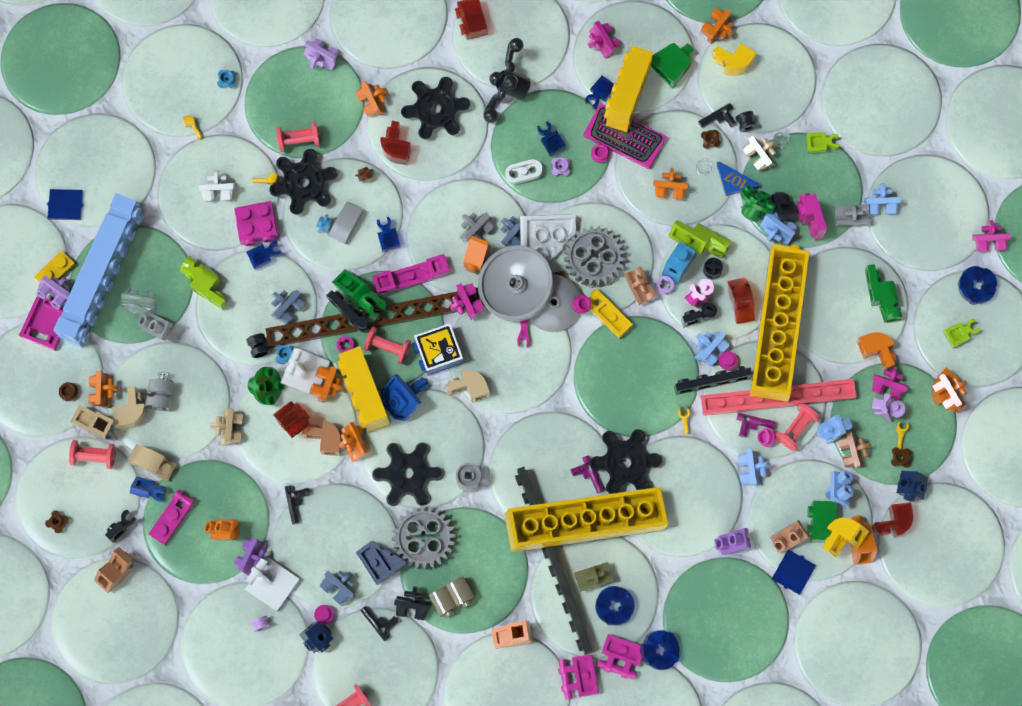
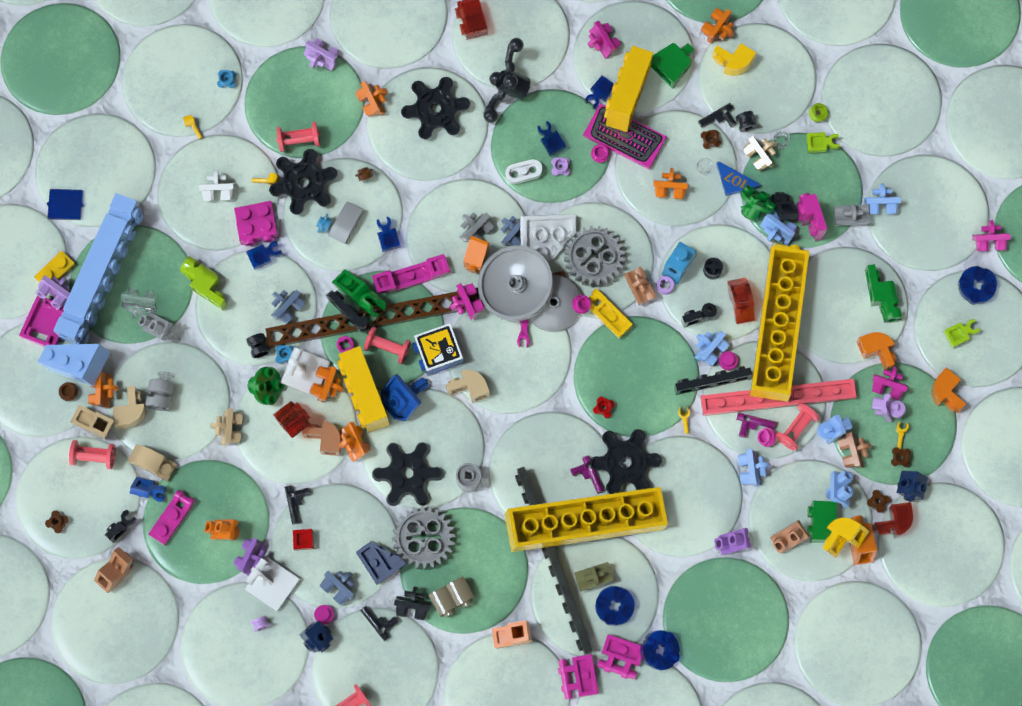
clear red brick [380,121,411,166] -> none
lime plate [668,220,732,258] -> none
hips [685,279,715,307] -> none
clear blue piece [772,550,816,595] -> none
hips [932,374,968,410] -> none
none -> light blue wedge [38,344,110,387]
none -> red plate [293,529,314,551]
none -> red plate [593,396,615,418]
none -> lime tile [809,103,828,123]
none -> reddish brown plate [867,490,890,513]

